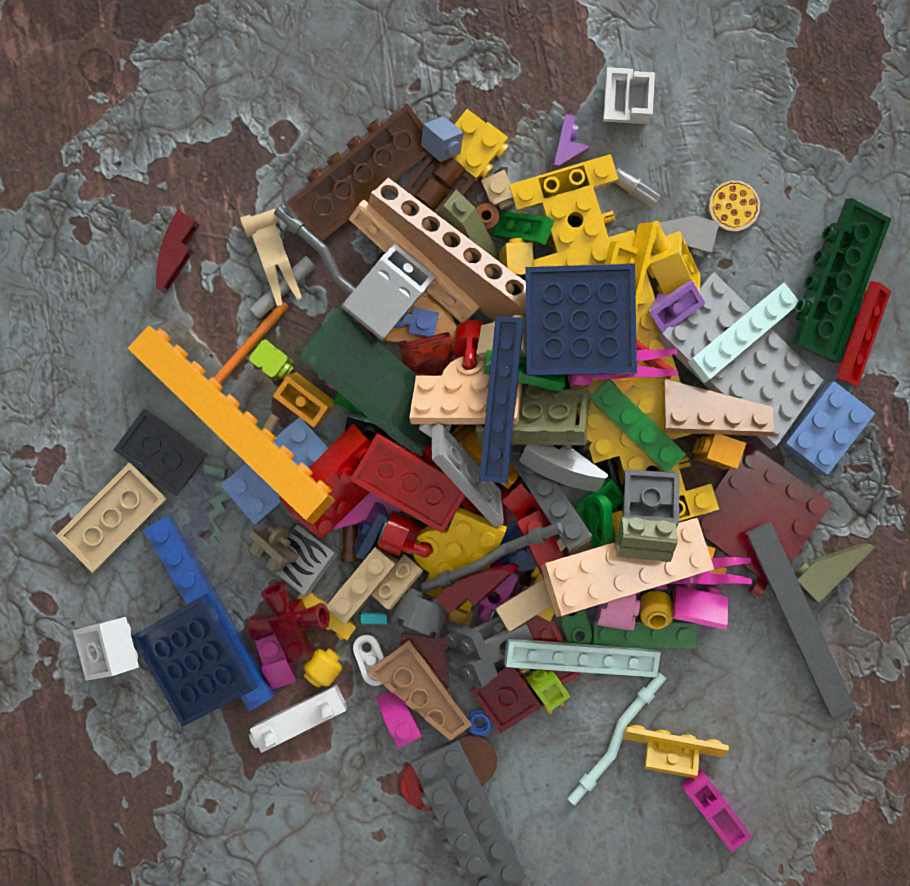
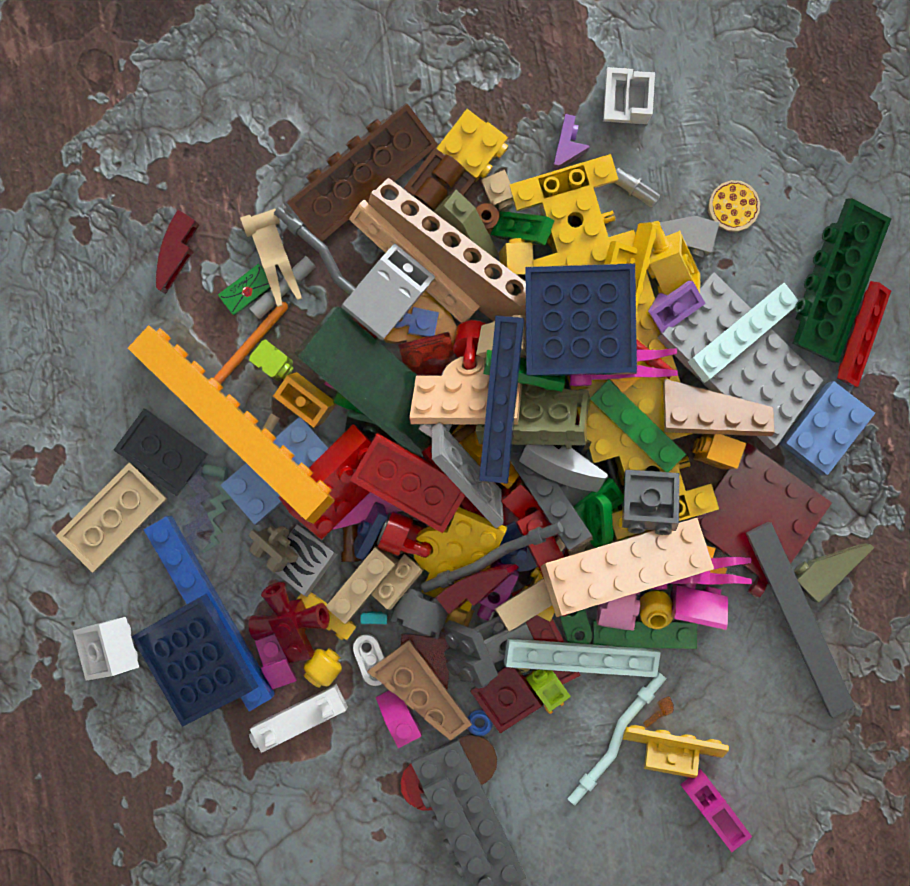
sand blue brick [421,116,464,162] -> none
olive brick [615,517,678,562] -> none
none -> green tile [218,264,271,316]
none -> clear orange hand [643,696,674,727]

